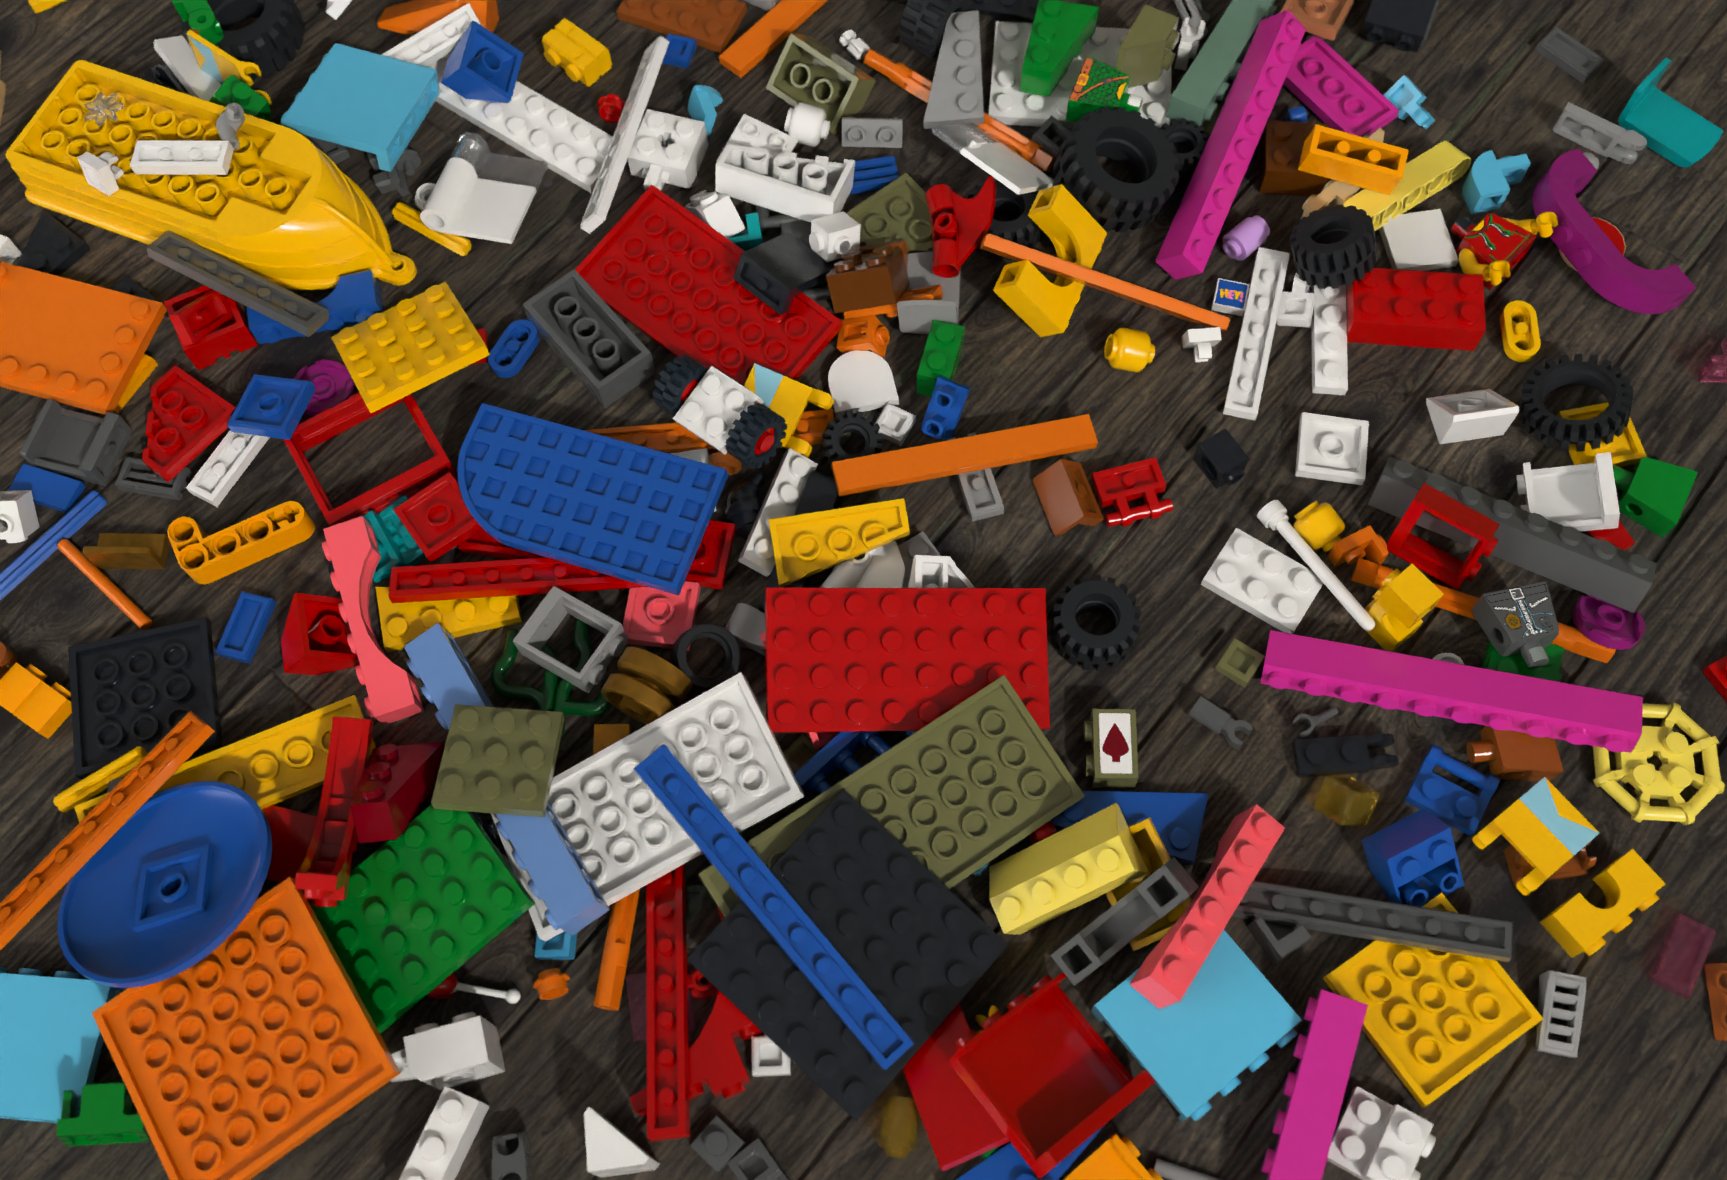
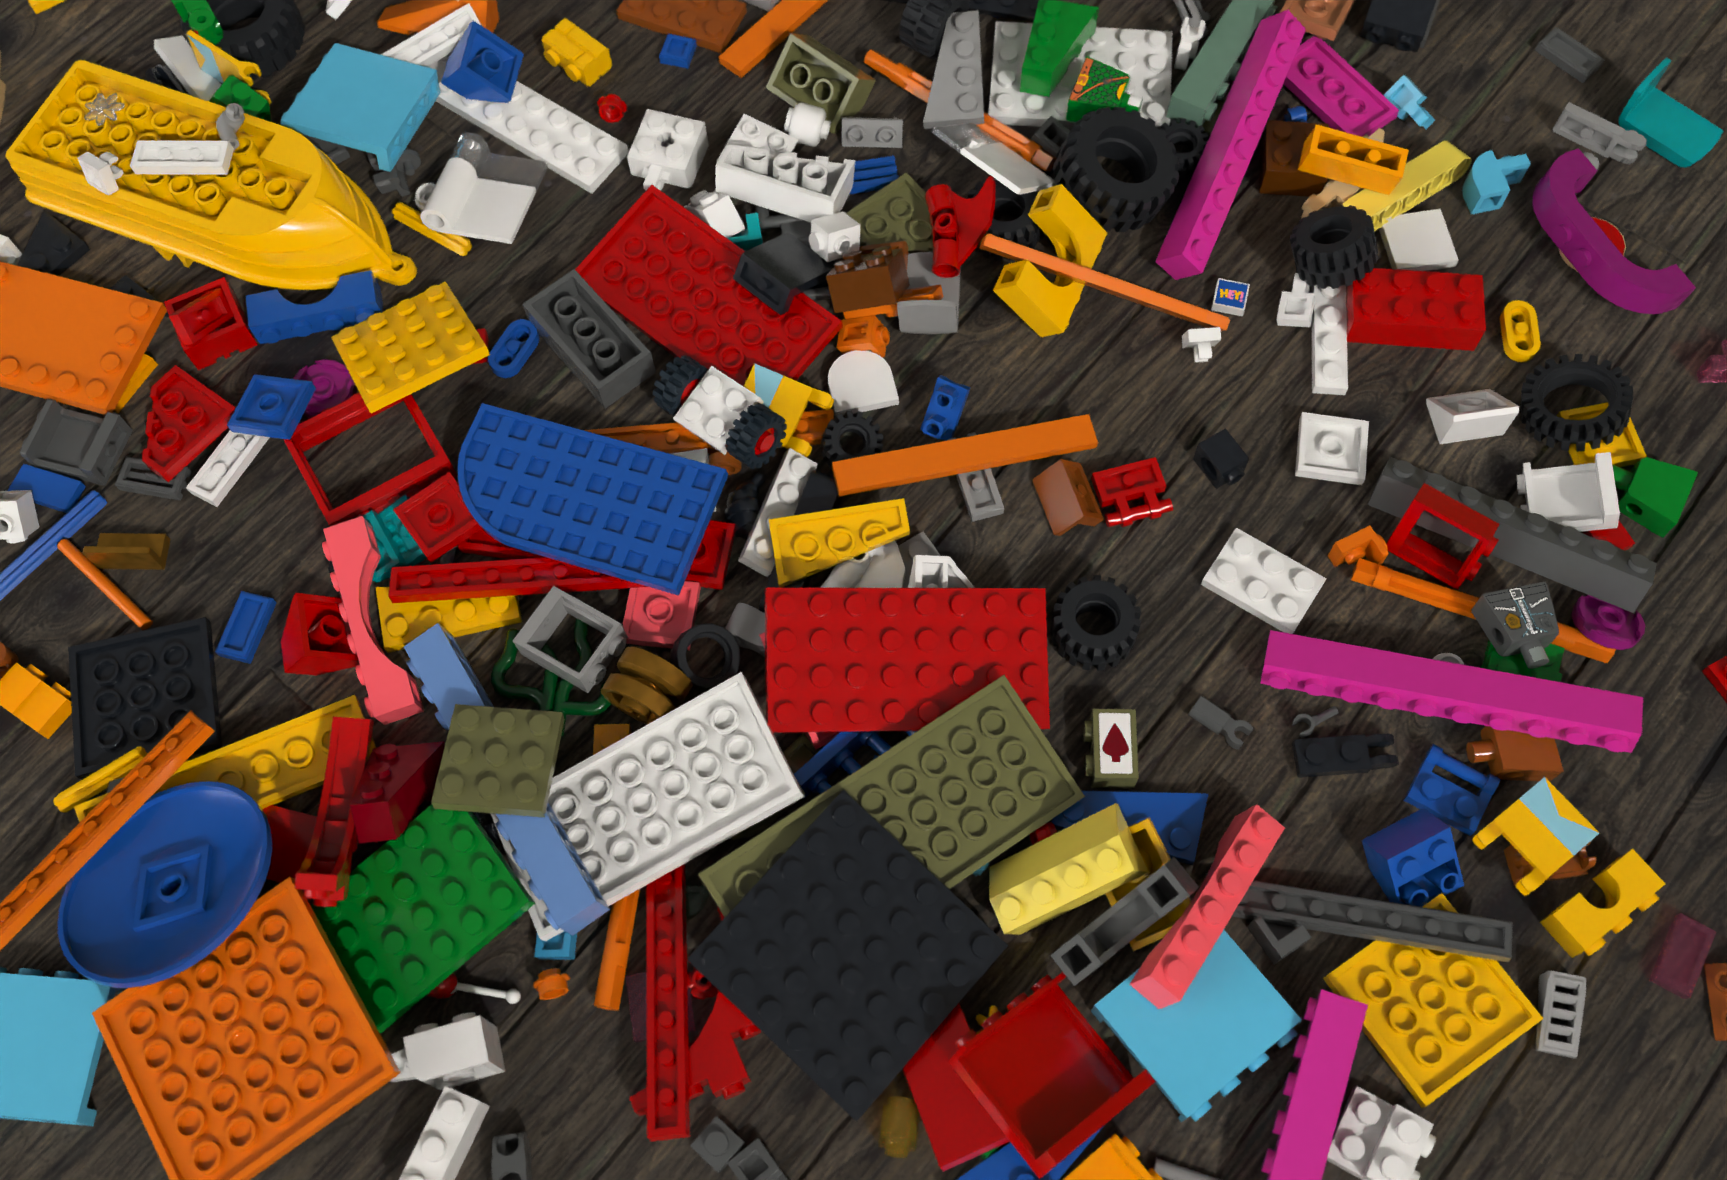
green panel [56,1083,151,1147] -> none
dark grey plate [146,231,329,337] -> none
light orange beam [167,501,315,585] -> none
white tile [580,36,669,234] -> none
white slope [584,1107,660,1178] -> none
blue plate [634,744,914,1070] -> none
medium azure tile [687,85,723,136] -> none
white tile [752,1036,791,1077] -> none
white piece [840,30,870,60] -> none
white tile [874,403,916,446] -> none
green brick [917,320,965,397] -> none
yellow head [1104,328,1155,372] -> none
olive slope [1115,4,1180,88] -> none
olive plate [1215,638,1265,688] -> none
lavender brick [1223,216,1270,261] -> none
white plate [1223,247,1290,421] -> none
white piece [1257,500,1375,631] -> none
yellow head [1293,500,1345,552] -> none
clear yellow panel [1313,776,1380,826] -> none
yellow arch [1365,563,1444,652] -> none
torso [1450,212,1558,291] -> none
light yellow plate [1592,702,1725,825] -> none

